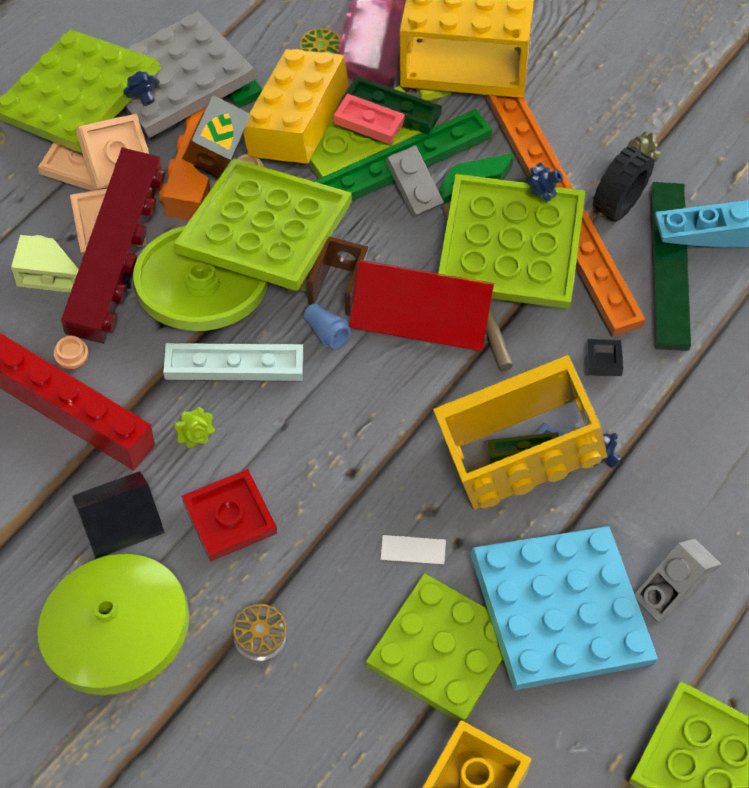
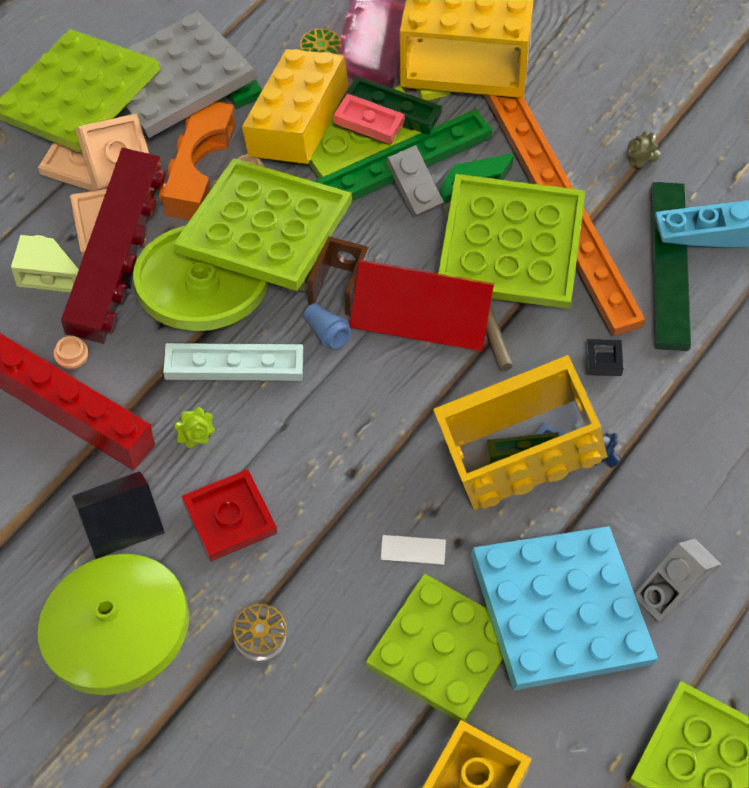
dark blue plant [123,71,160,106] -> none
piece [182,96,250,177] -> none
dark blue plant [528,163,563,202] -> none
black tyre [592,146,655,221] -> none

